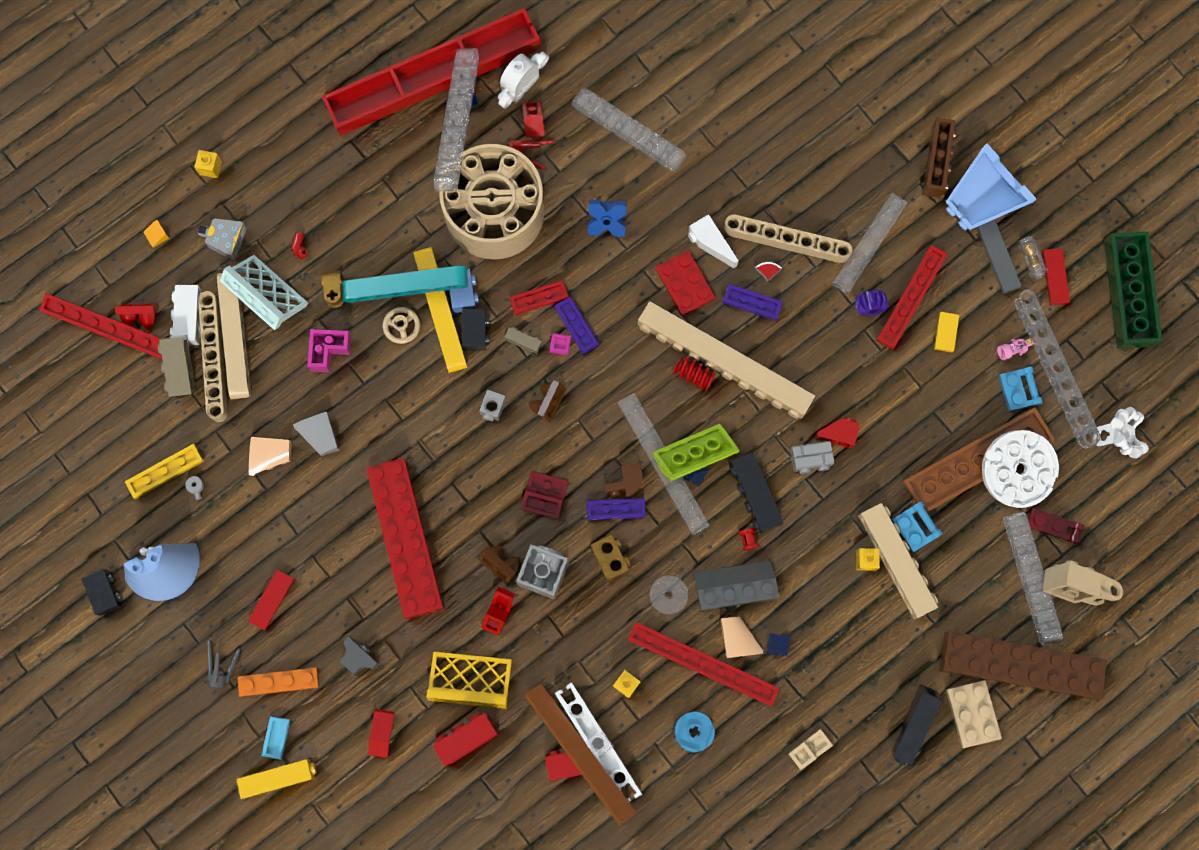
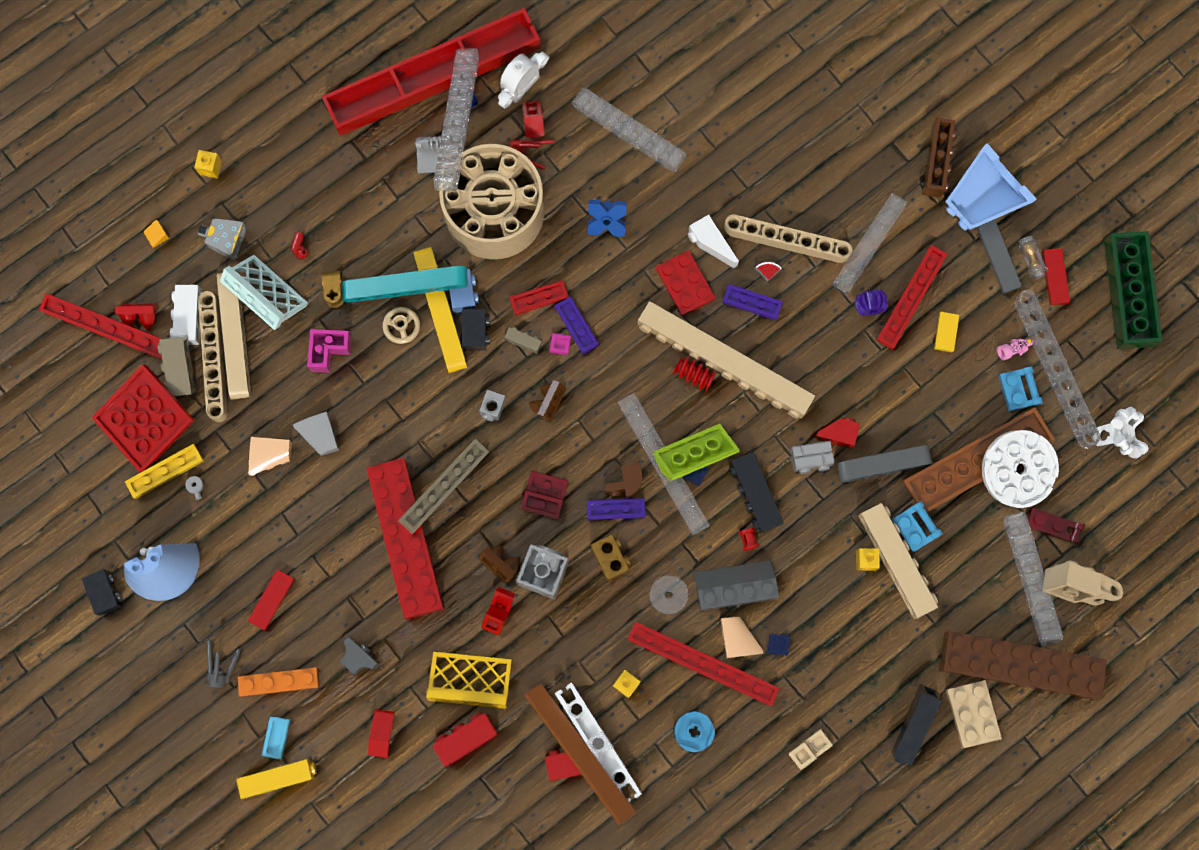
none -> red plate [91,364,195,473]
none -> dark tan plate [398,439,489,534]
none -> light grey hinge [415,136,454,173]
none -> dark grey beam [837,445,933,483]

